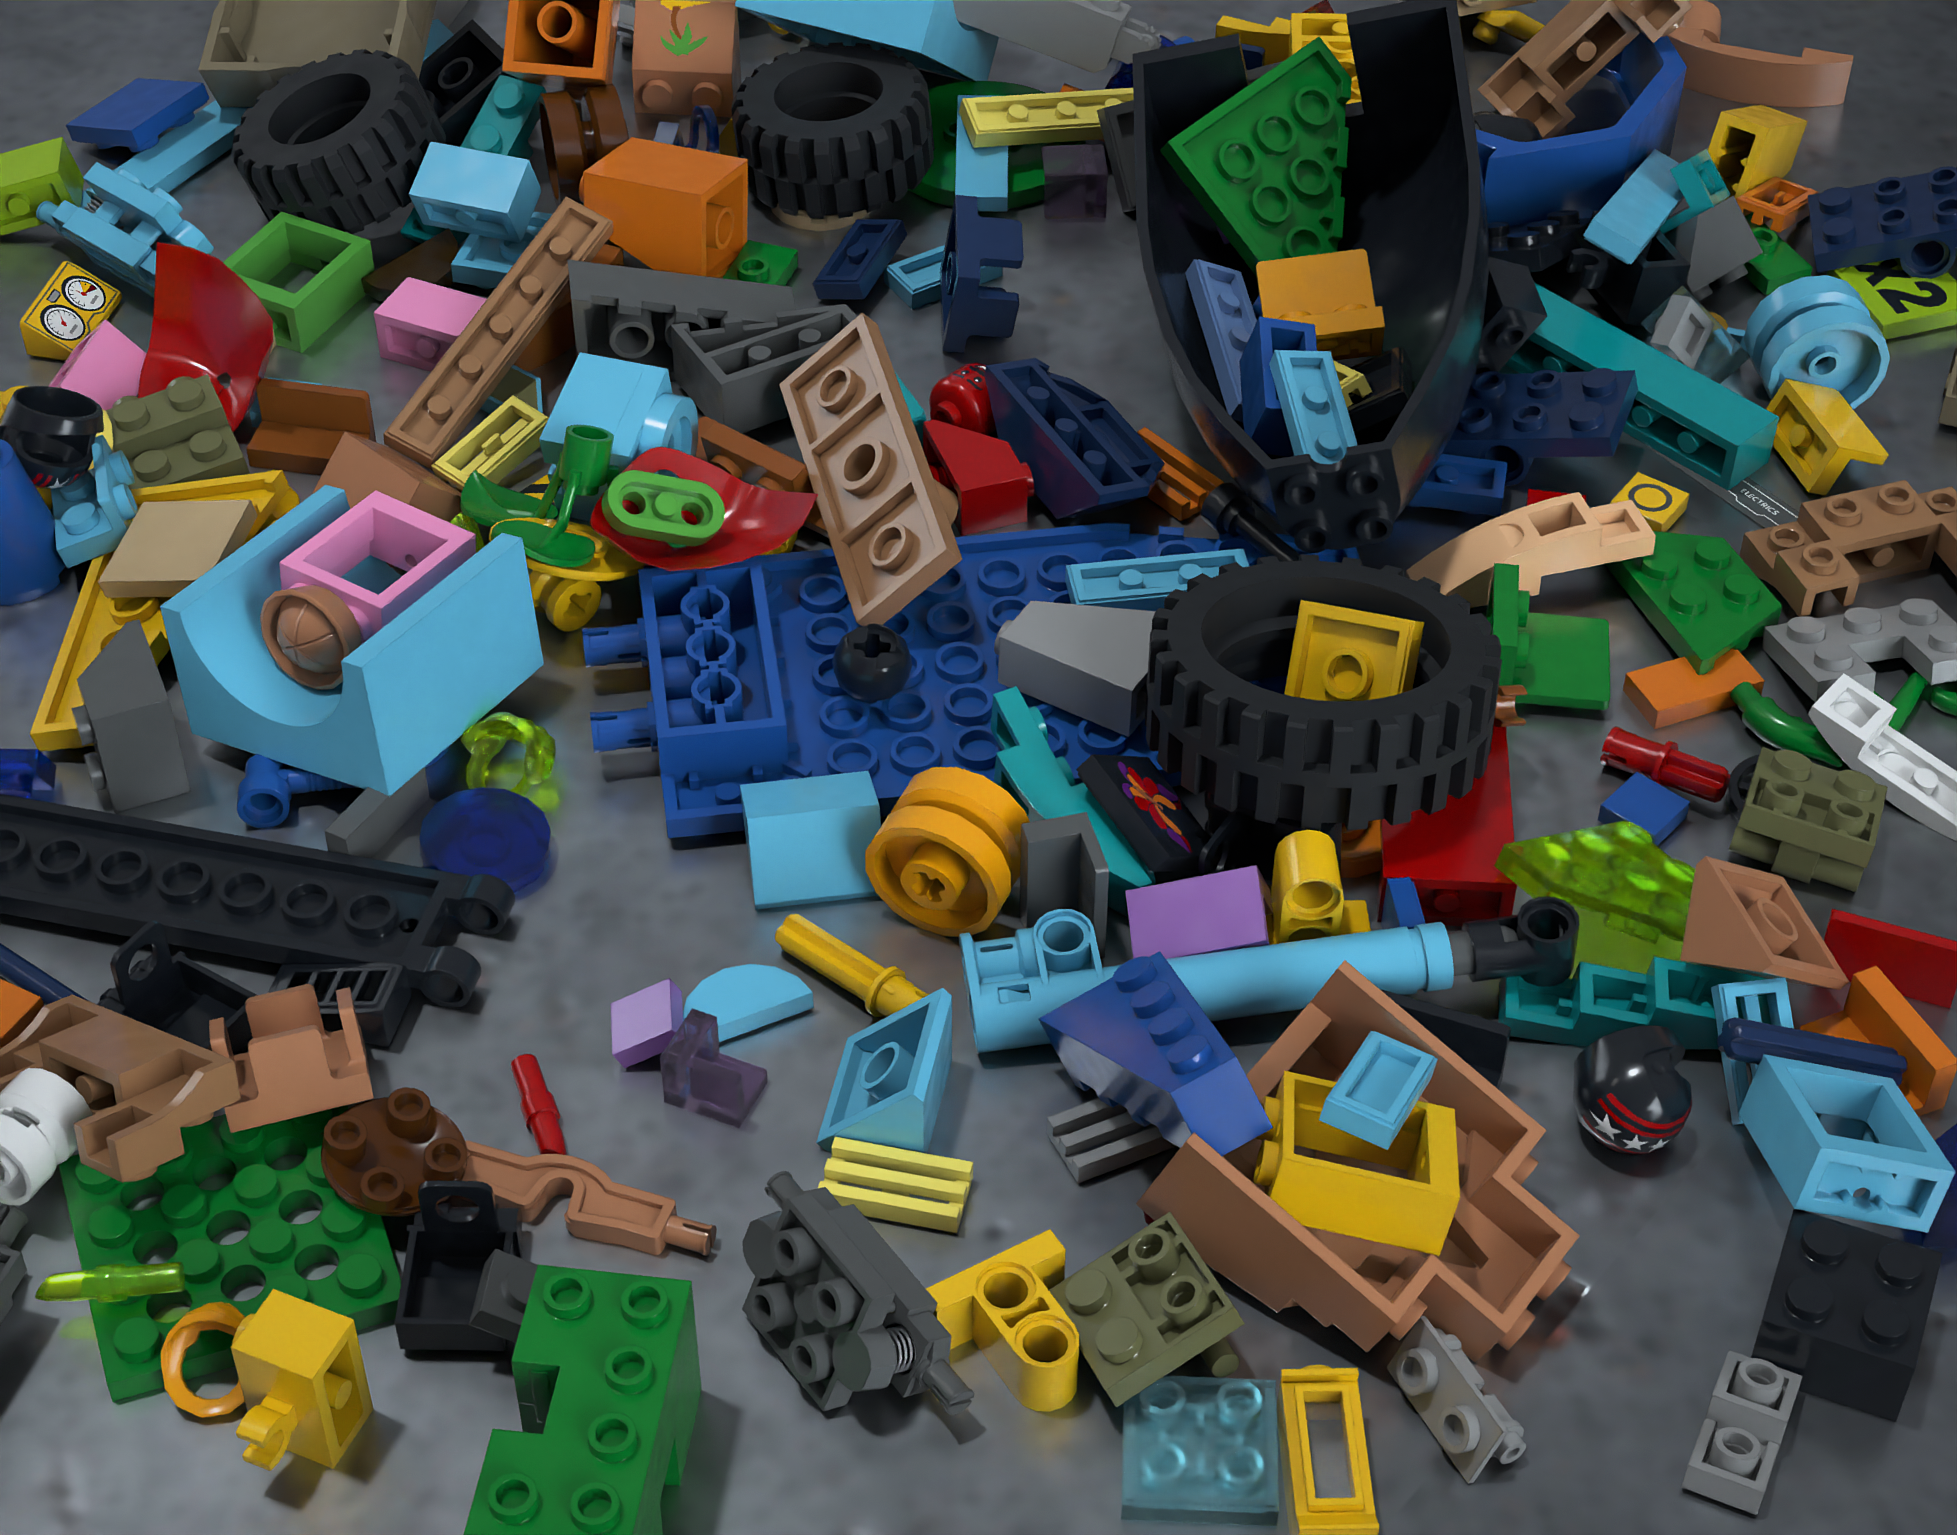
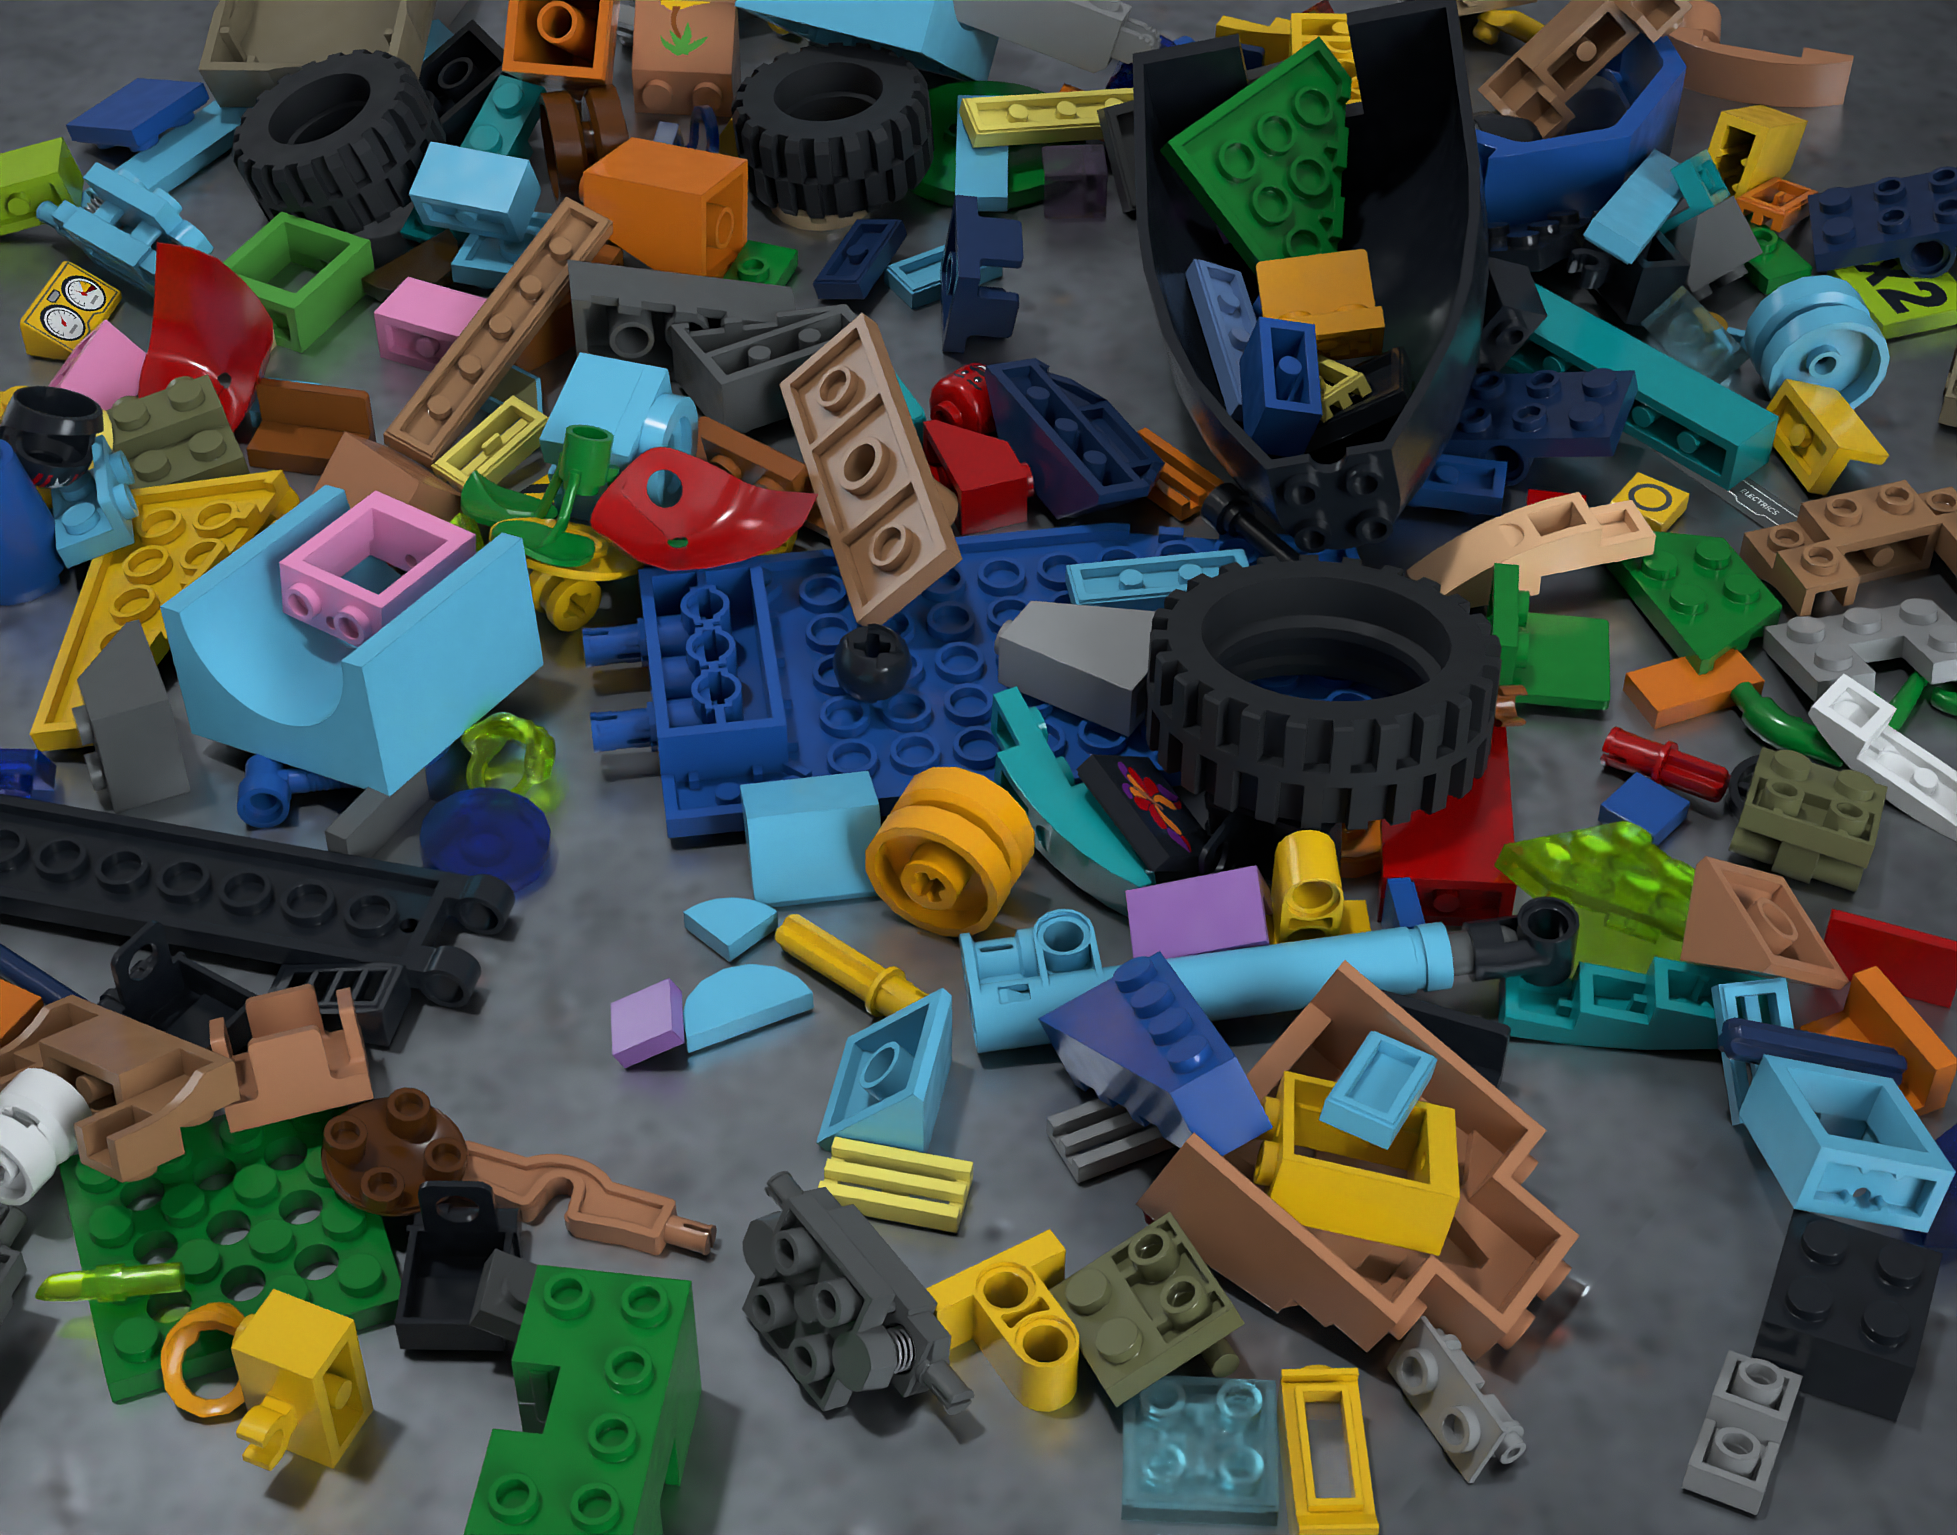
tan tile [98,500,258,598] -> none
nougat hat [260,585,362,690] -> none
red piece [510,1054,567,1155] -> none
bright green plate [602,470,725,546] -> none
clear purple panel [660,1008,768,1128] -> none
dark grey panel [1019,812,1109,959] -> none
medium azure tile [1269,350,1358,464] -> none
yellow tile [1284,600,1425,701] -> none
black helmet [1573,1025,1692,1155] -> none
light grey plate [1650,294,1715,369] -> none
none -> medium azure tile [683,897,778,962]

